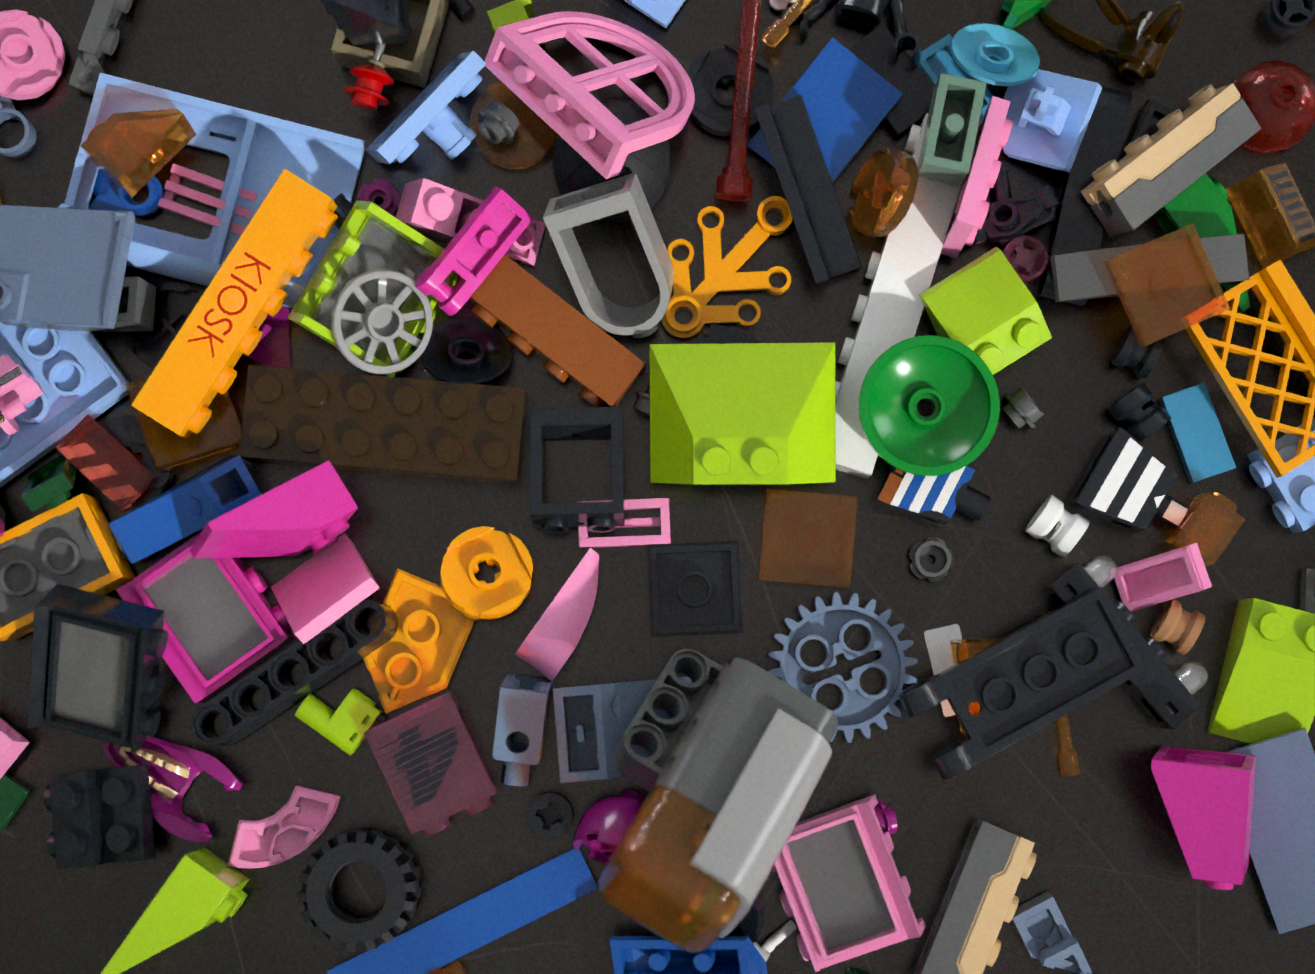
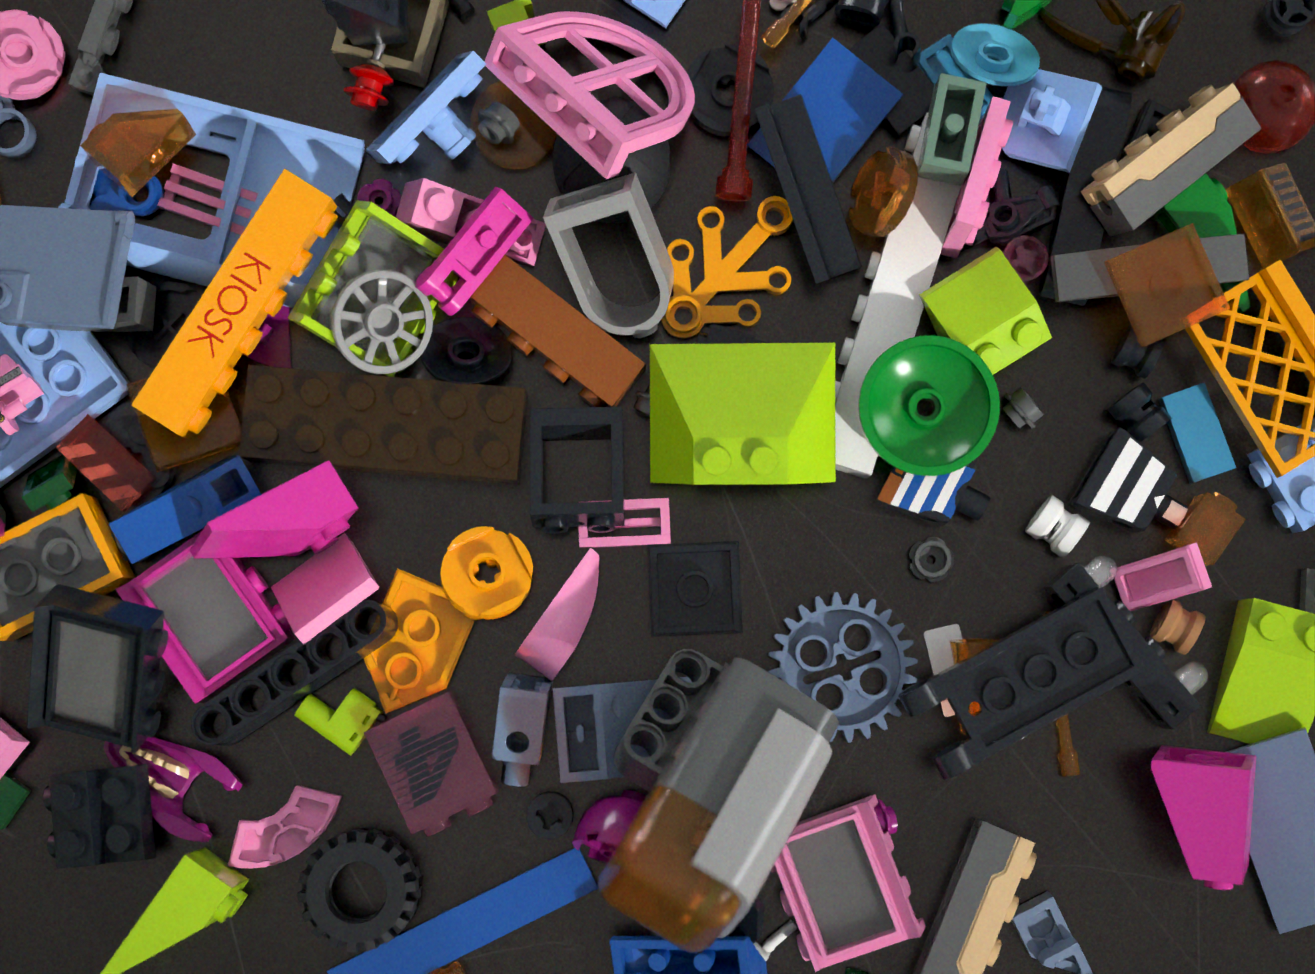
clear orange tile [758,489,858,589] -> none

